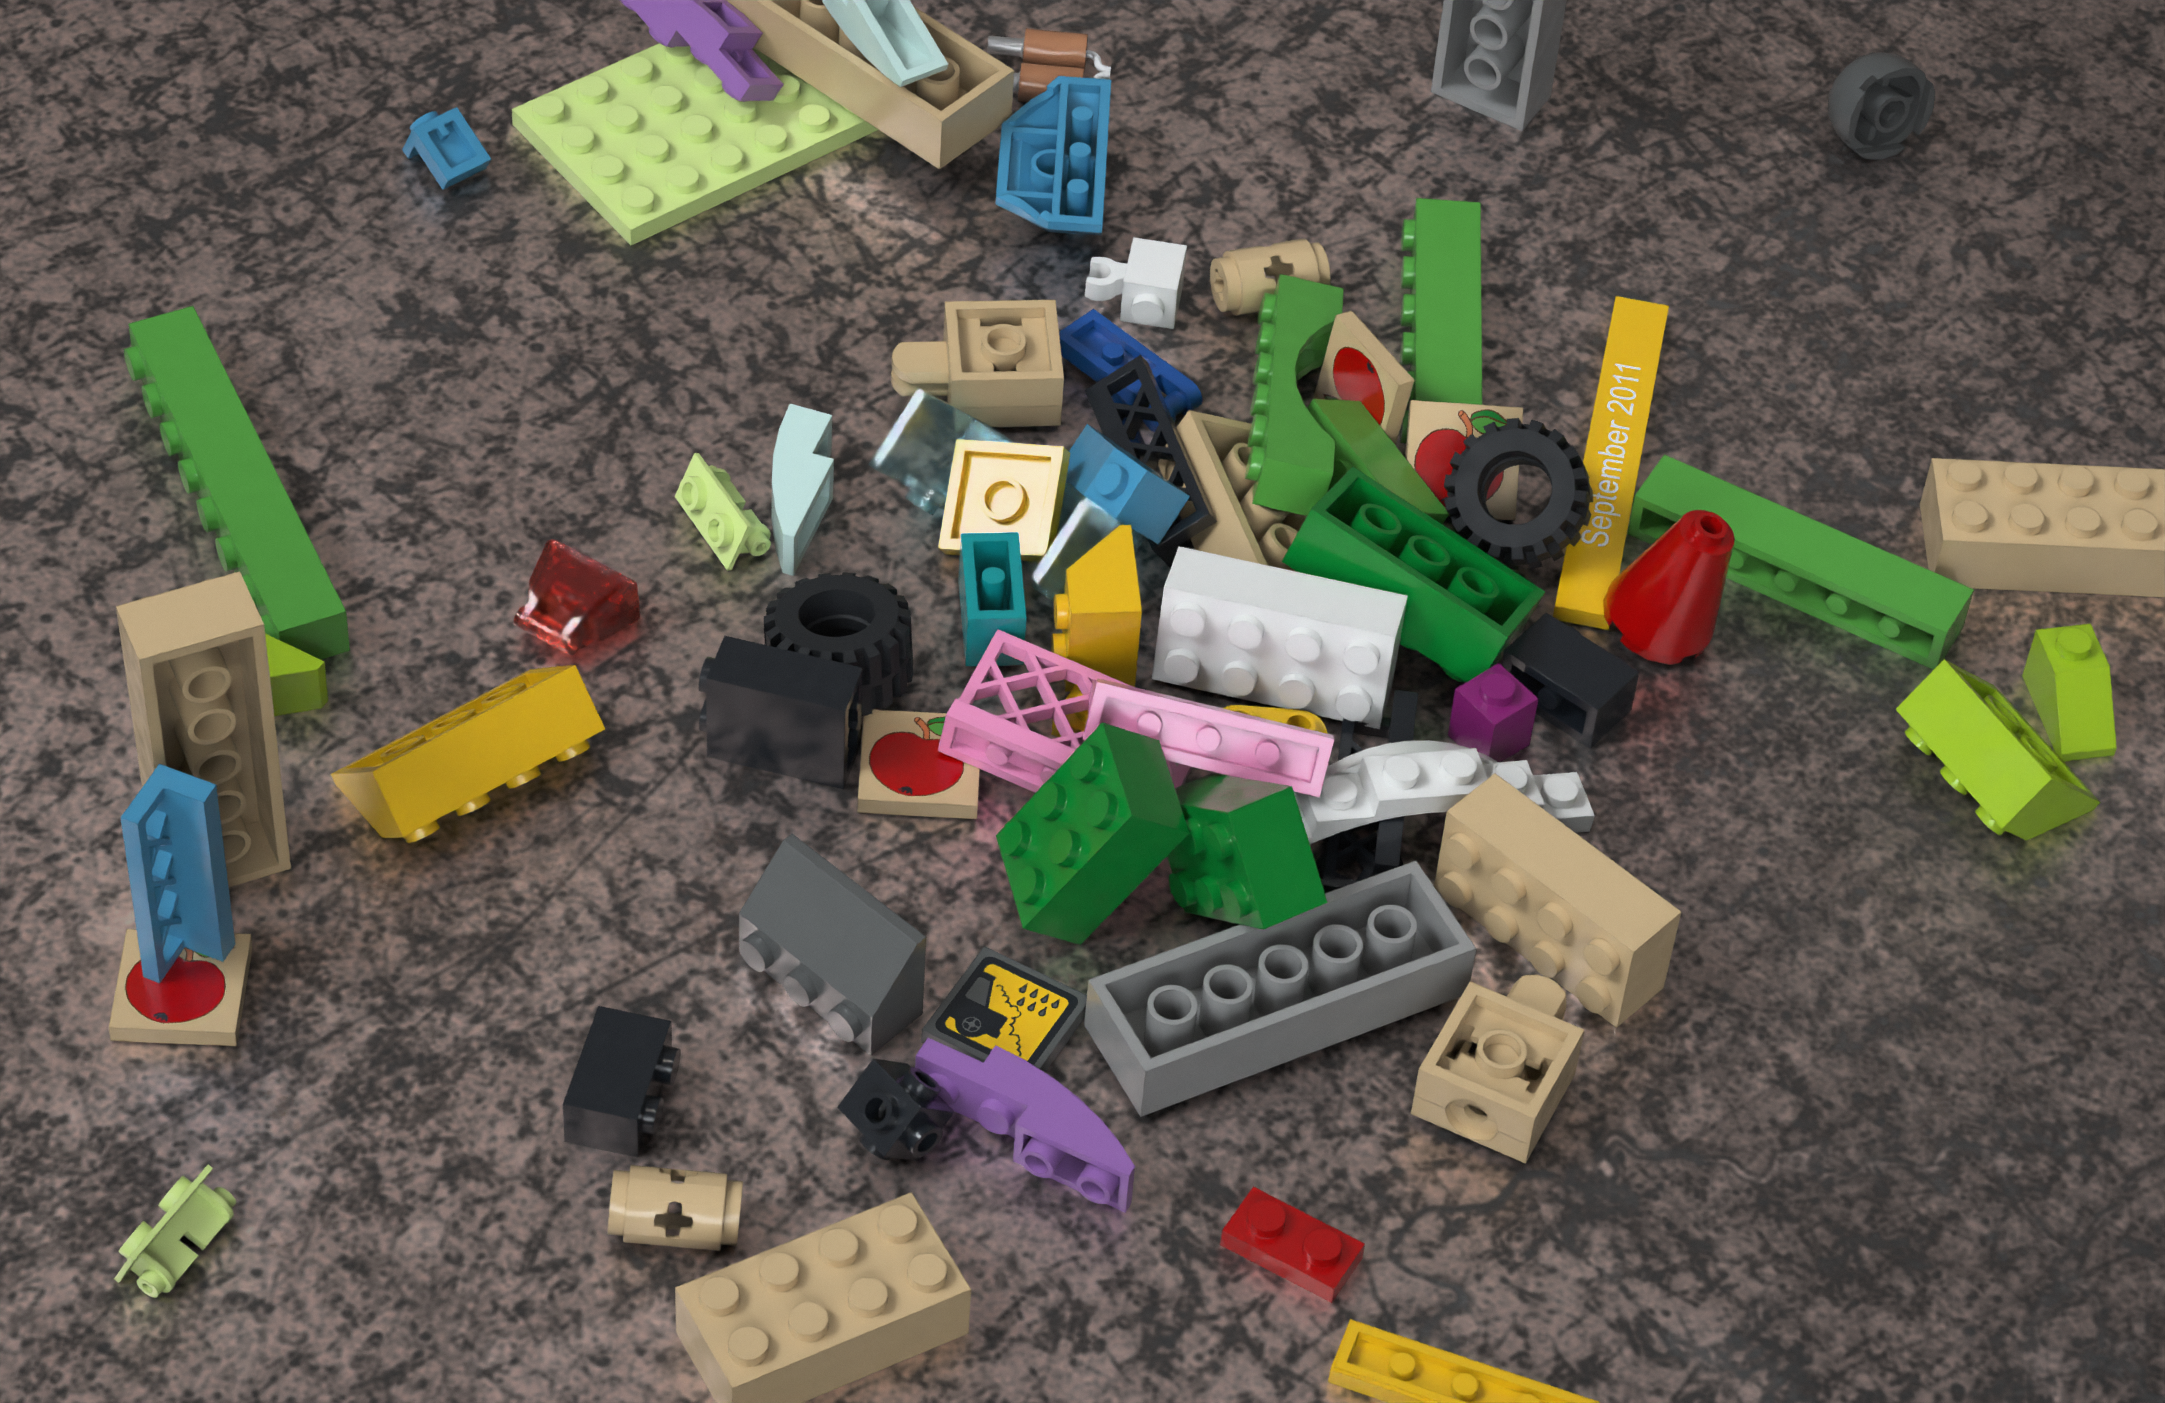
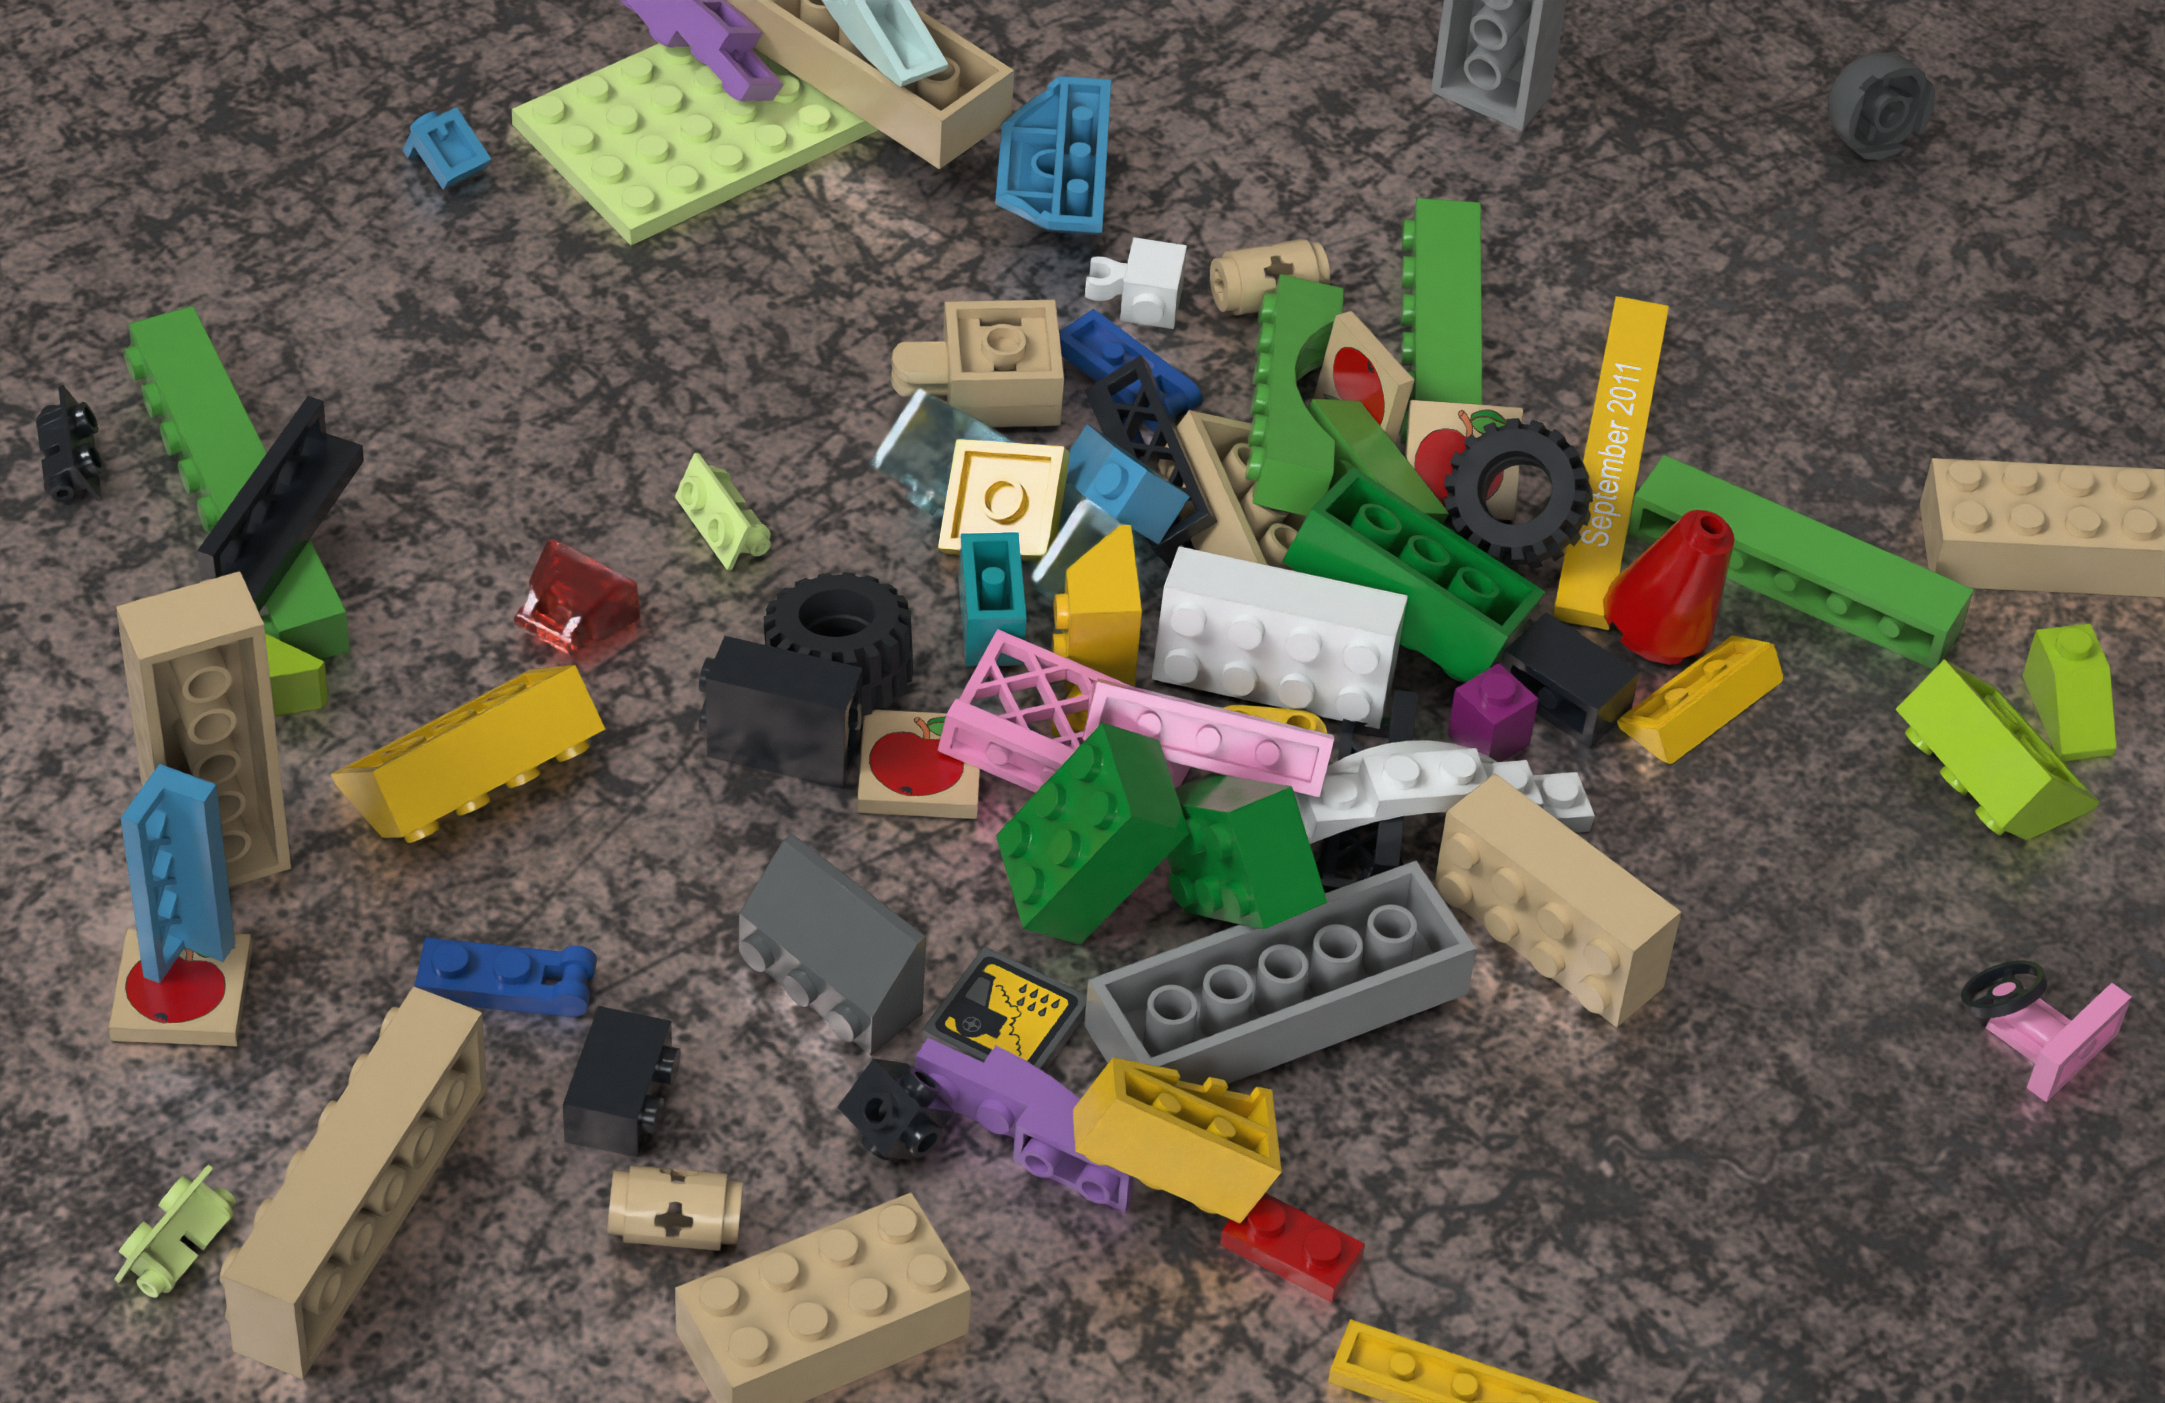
light aqua slope [771,404,834,576] -> none
nougat piece [987,28,1111,103] -> none
tan brick [1411,975,1584,1164] -> none
none -> black hinge [36,385,104,502]
none -> black fence [197,396,364,612]
none -> tan brick [220,986,487,1379]
none -> blue plate [414,937,597,1017]
none -> yellow wedge [1073,1057,1282,1223]
none -> yellow slope [1617,635,1783,764]
none -> bright pink piece [1961,960,2132,1102]

